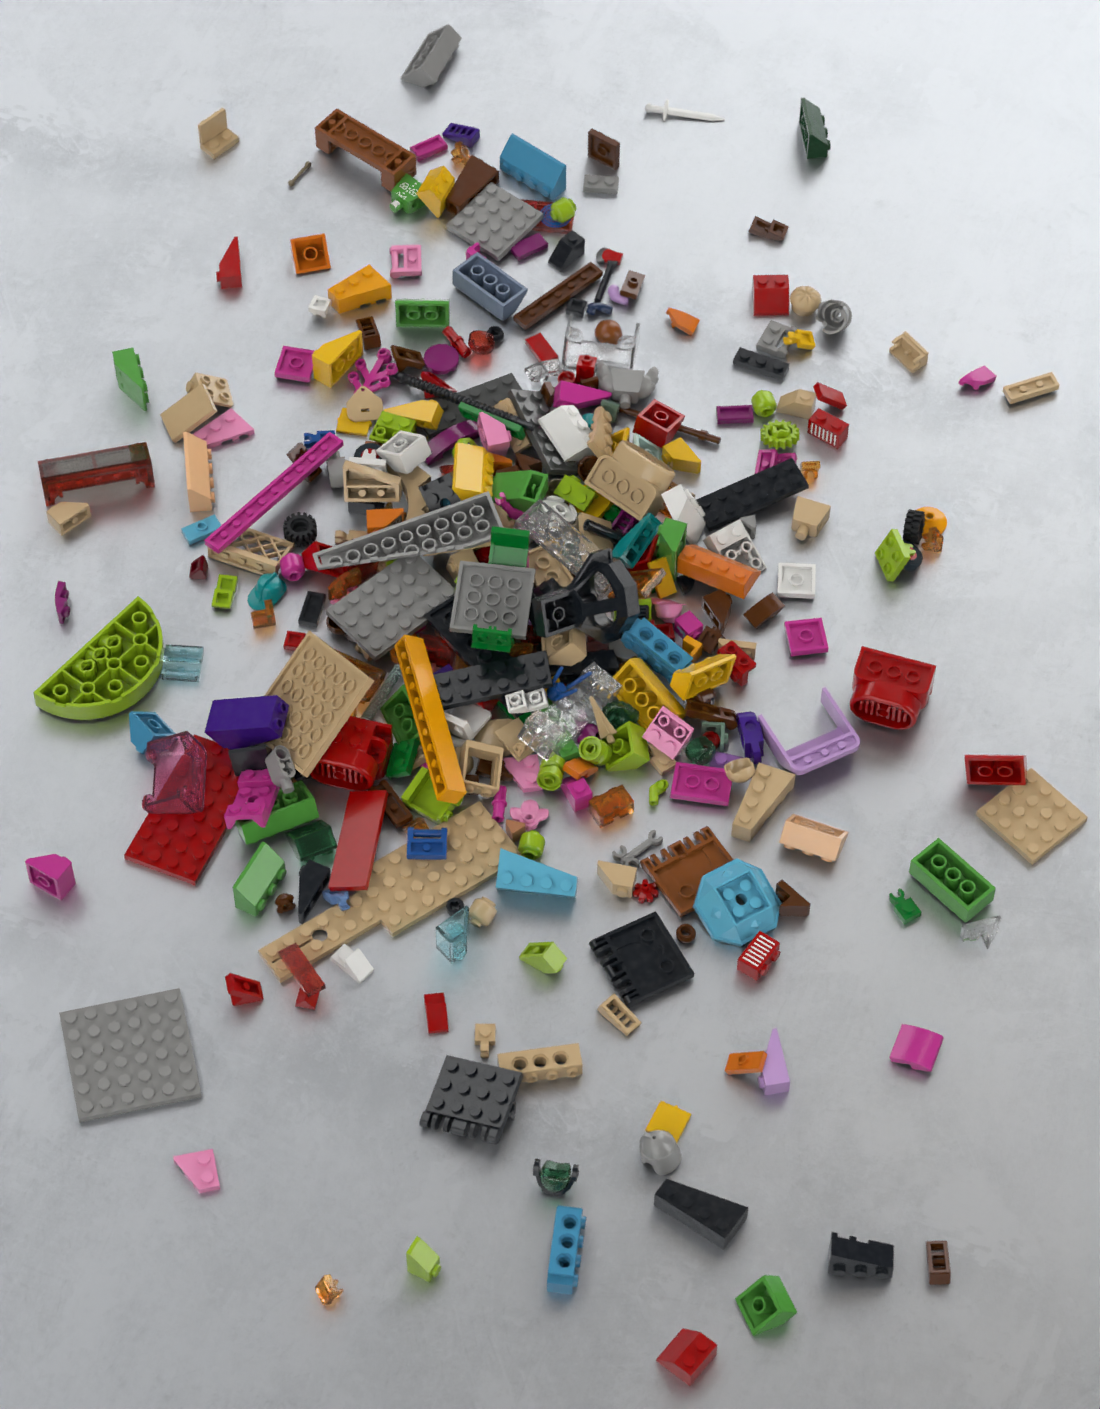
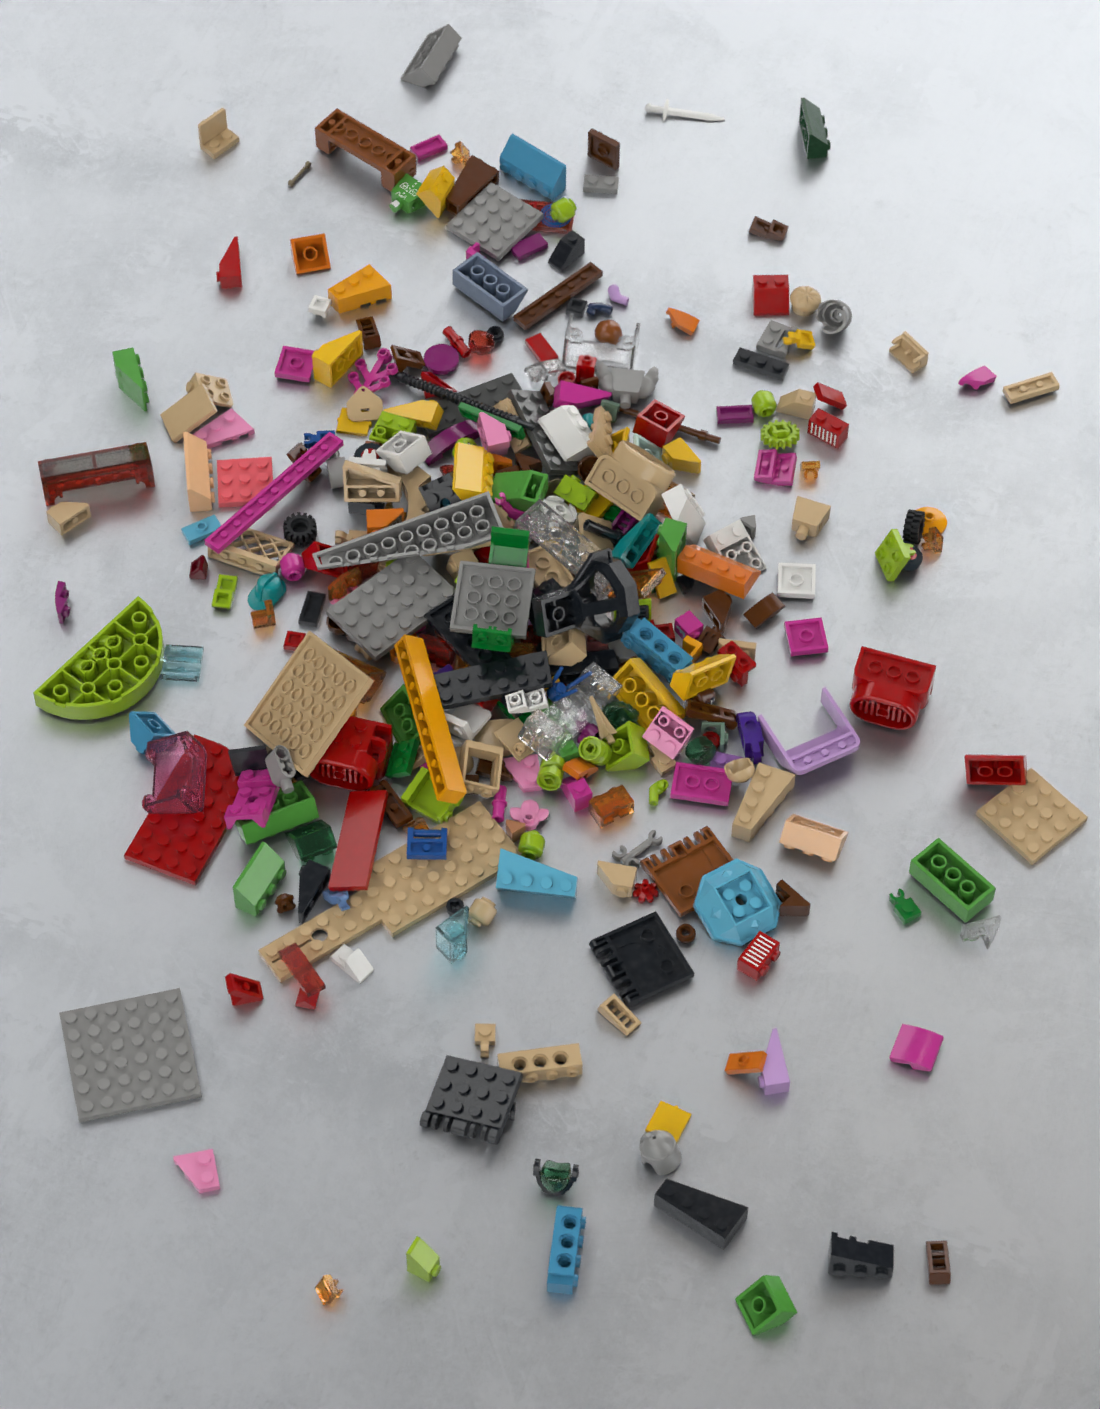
dark pink slope [25,854,76,901] -> none
dark purple slope [204,695,289,750] -> none
light aqua piece [361,665,402,720] -> none
bright pink plate [390,245,422,279] -> none
bright green slope [395,299,450,327] -> none
red slope [424,992,449,1034] -> none
dark purple slope [442,123,480,148] -> none
lime slope [519,942,568,973] -> none
piece [594,247,623,303] -> none
plate [619,270,645,300] -> none
bright pink piece [651,598,686,623] -> none
red slope [656,1328,717,1386] -> none
black plate [696,458,809,532] -> none
none -> coral plate [217,457,273,508]

